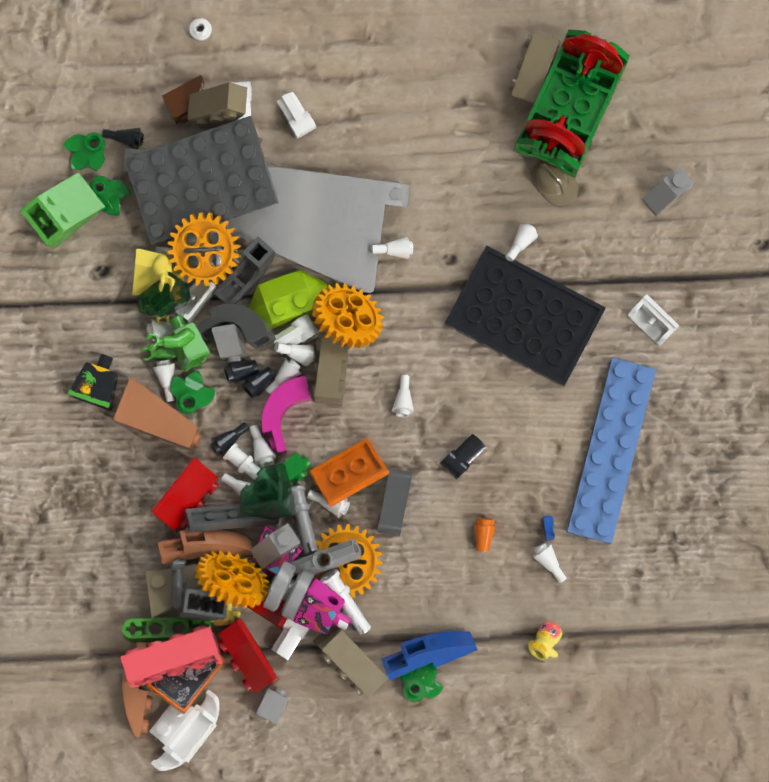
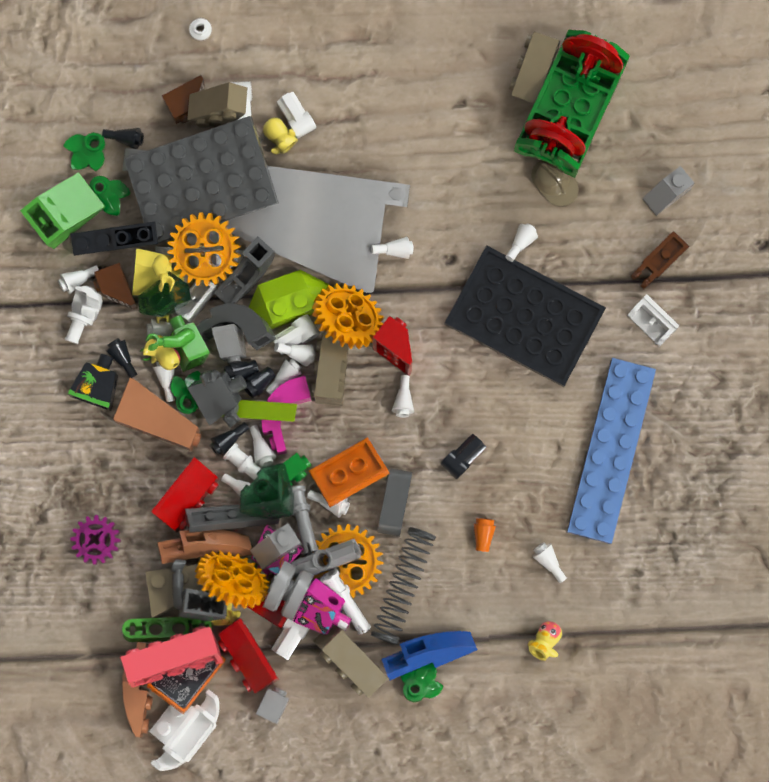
blue tile [542,515,555,541] -> none
none -> white cone [58,265,99,294]
none -> white piece [65,286,103,344]
none -> black slope [70,221,158,256]
none -> magenta gear [70,515,121,565]
none -> reddish brown slope [93,263,137,310]
none -> black cone [106,338,138,378]
none -> light yellow animal [143,335,181,370]
none -> dark grey torso [188,370,247,428]
none -> lime sticker [222,400,297,422]
none -> light yellow animal [263,118,298,154]
none -> dark grey piece [371,527,436,645]
none -> red slope [373,316,412,376]
none -> reddish brown hinge [630,231,690,289]

